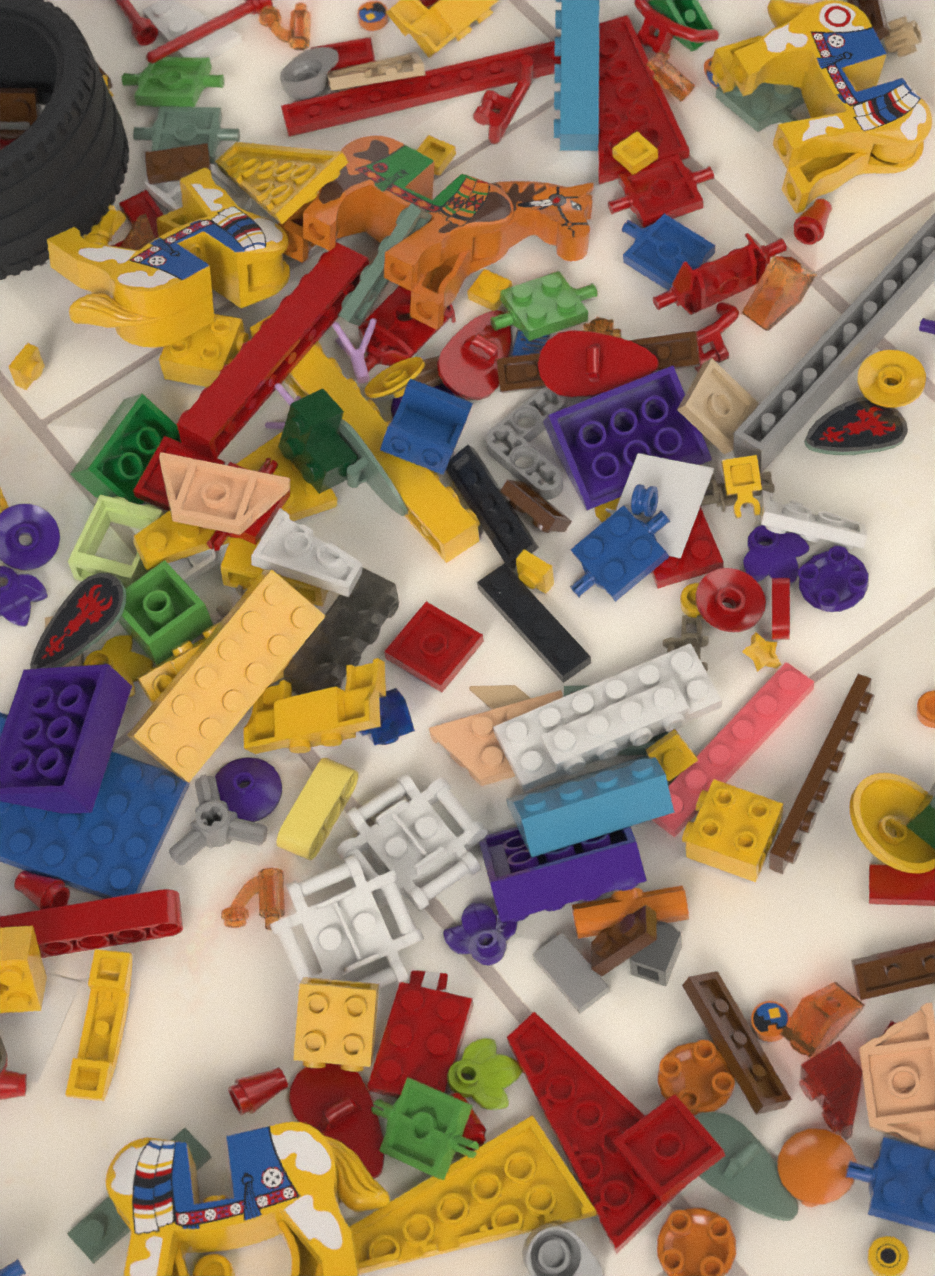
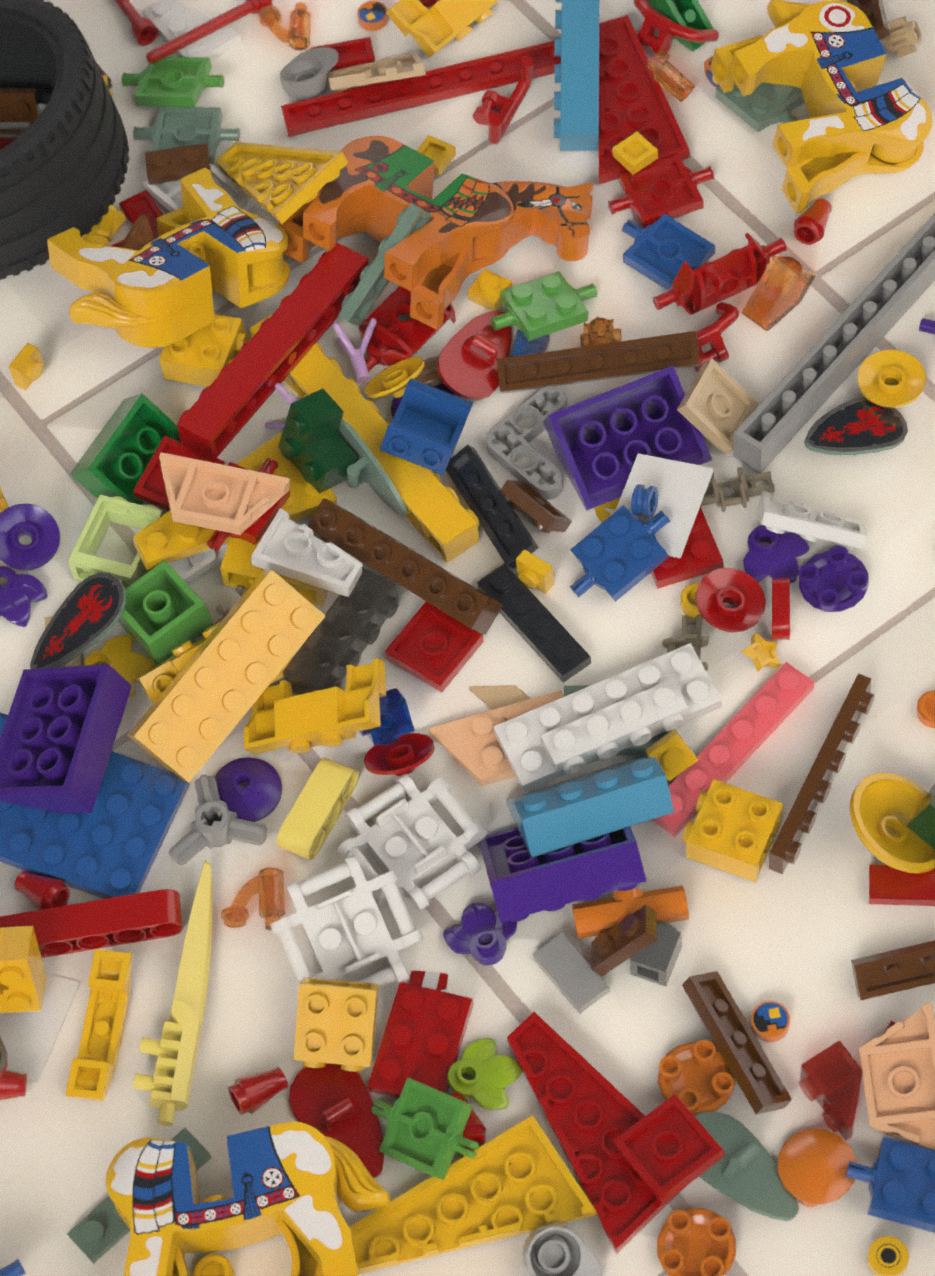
red shield [538,330,659,398] -> none
yellow plate [721,455,762,519] -> none
clear orange slope [780,982,865,1058] -> none
none -> light yellow piece [132,860,212,1126]
none -> reddish brown brick [307,498,503,635]
none -> red dish [364,733,435,776]

